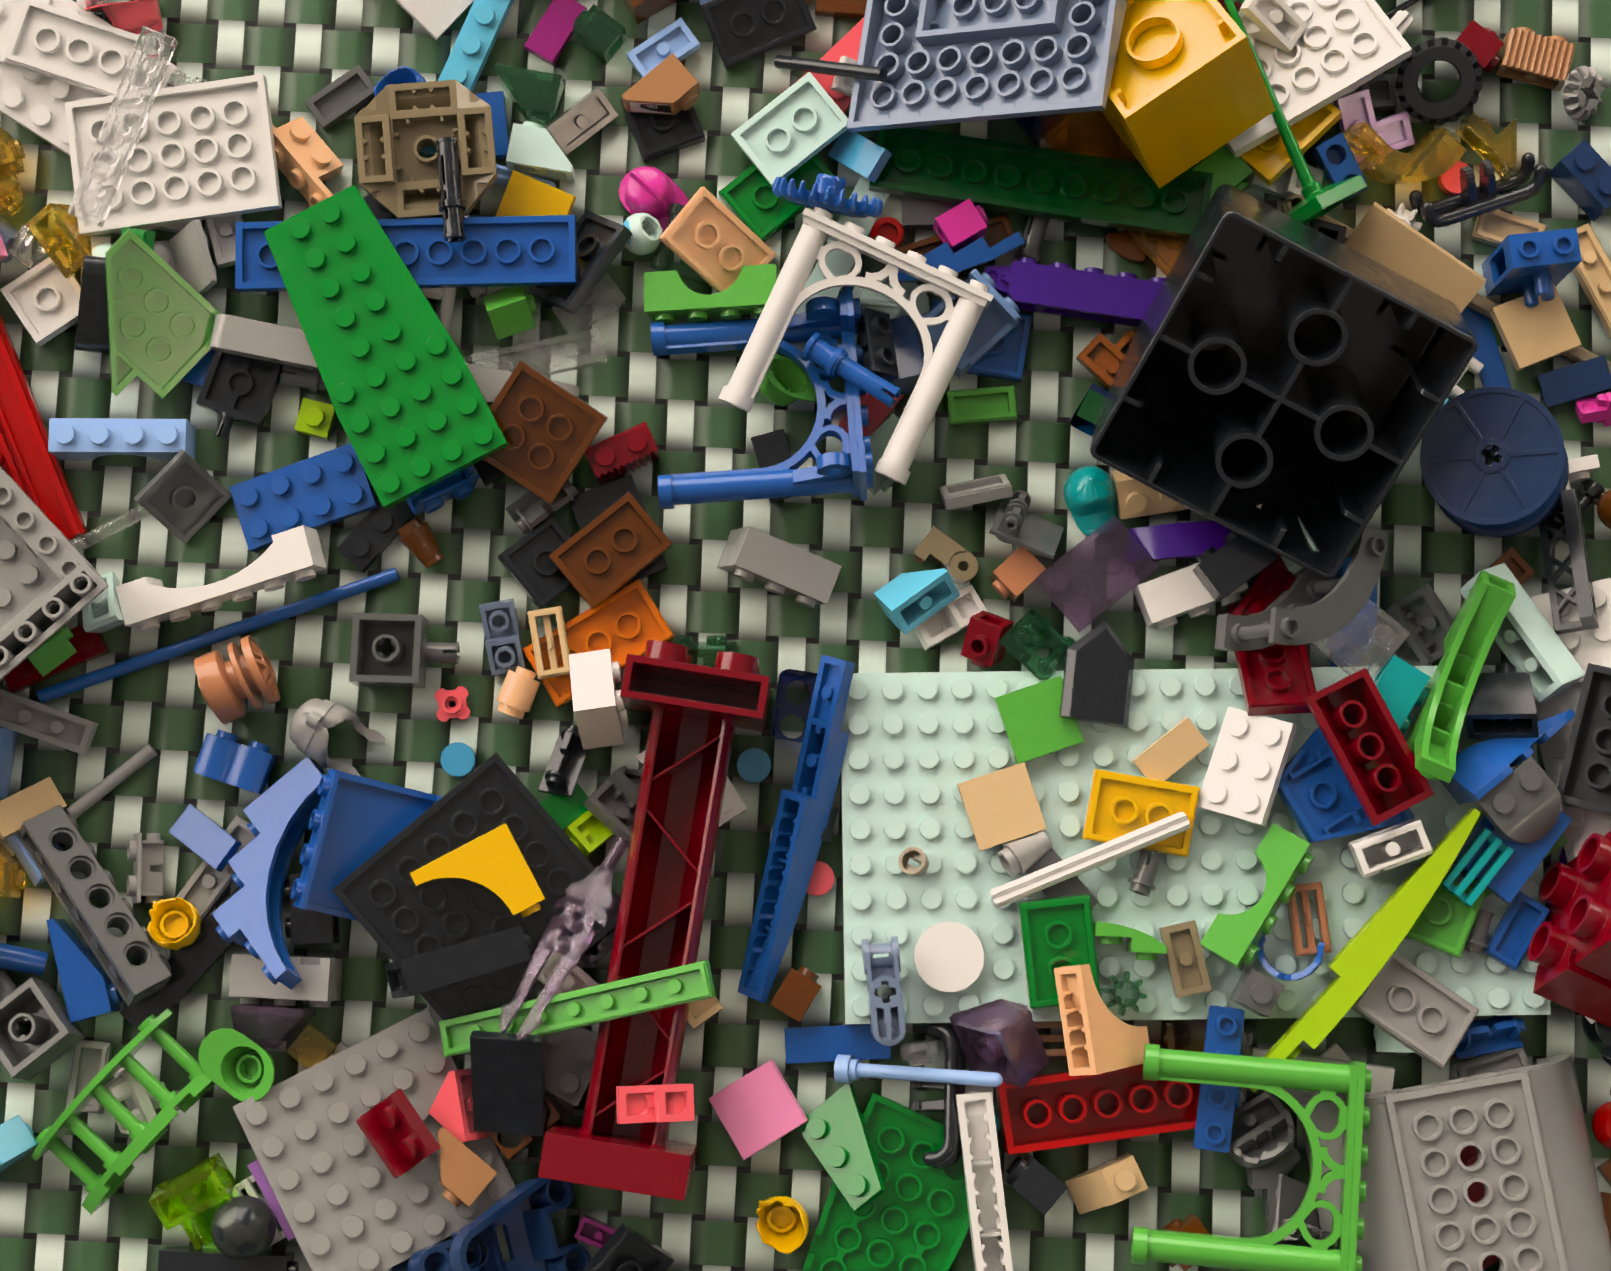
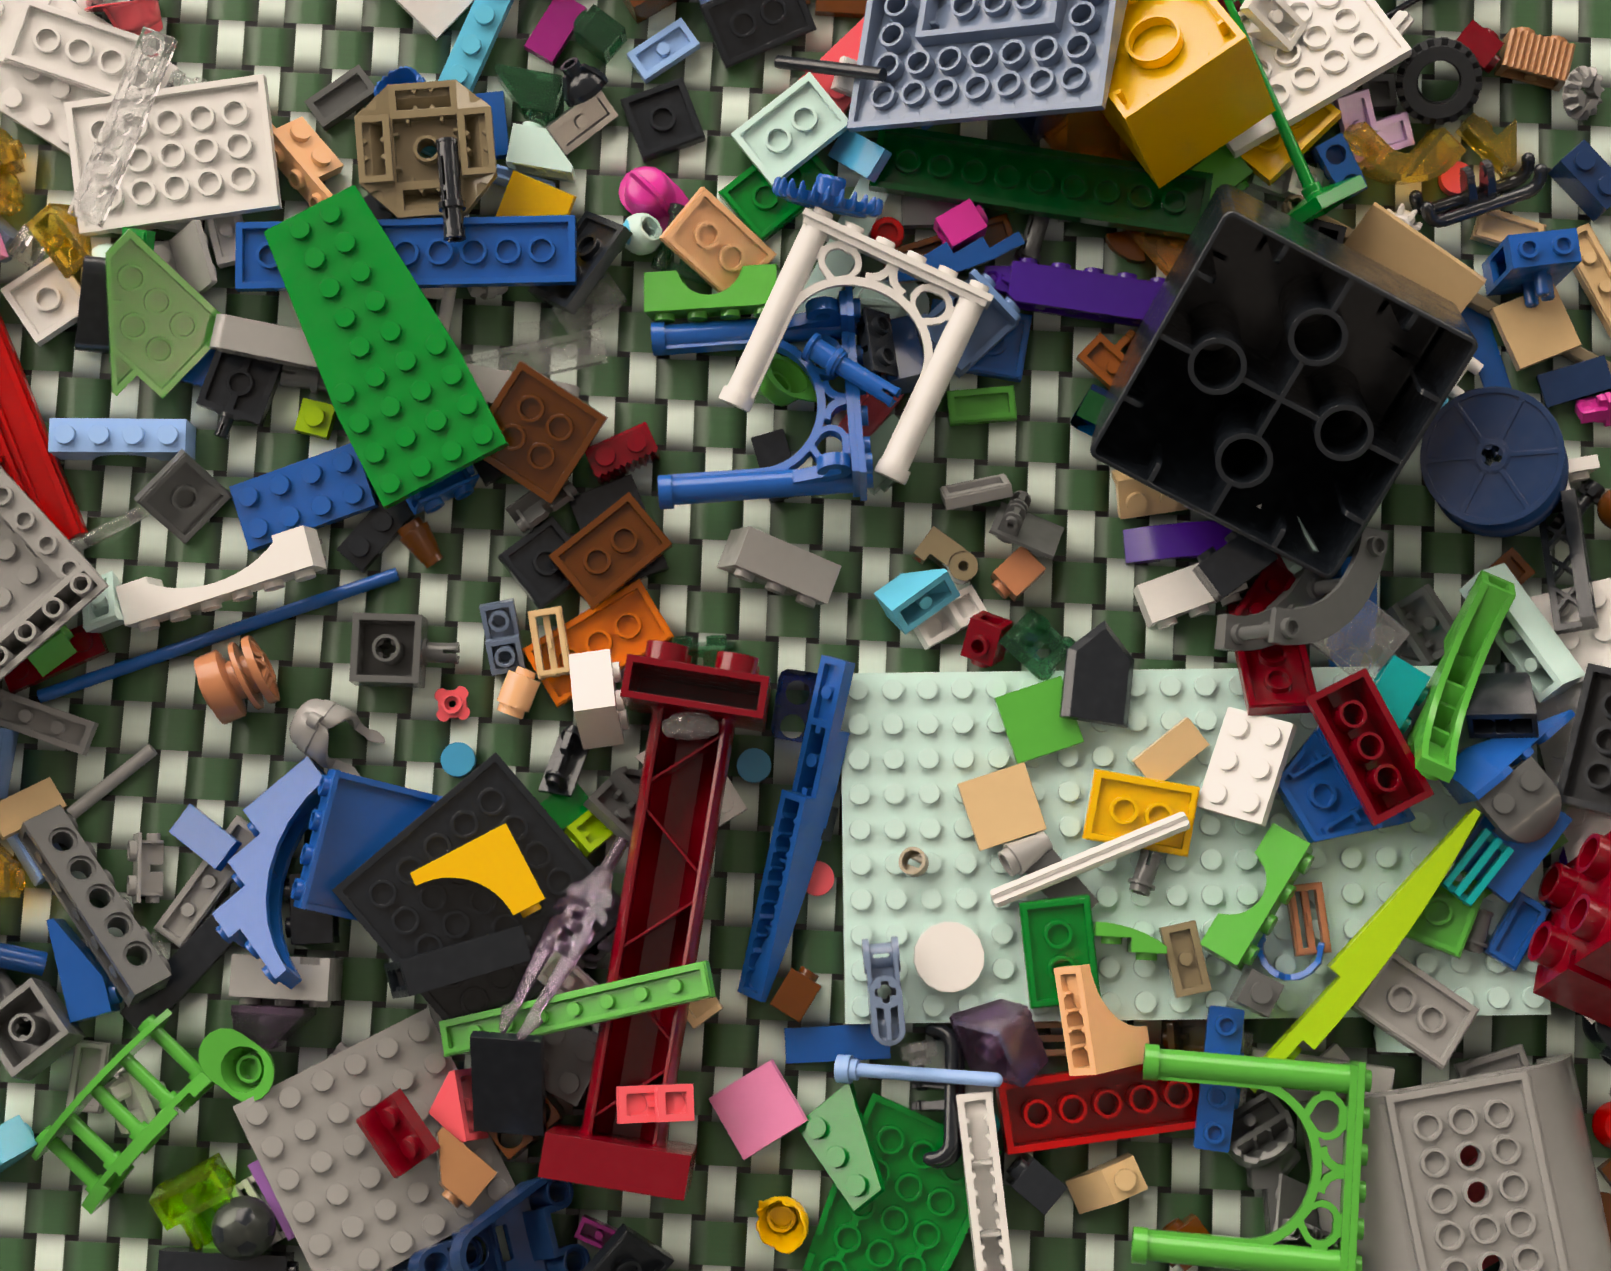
yellow hair [147,897,201,950] -> none
blue brick [193,729,277,795] -> none
clear yellow plate [286,1024,337,1069] -> none
bright green brick [483,286,538,340] -> none
medium nougat slope [621,53,700,115] -> none
slope [1035,515,1159,633] -> none
teal piece [1063,466,1118,537] -> none
clear green gear [1101,971,1147,1016] -> none
white brick [1348,818,1433,878] -> none
blue hinge [1454,1015,1525,1060] -> none
none -> black piece [560,57,608,107]
none -> clear gear [662,713,719,741]

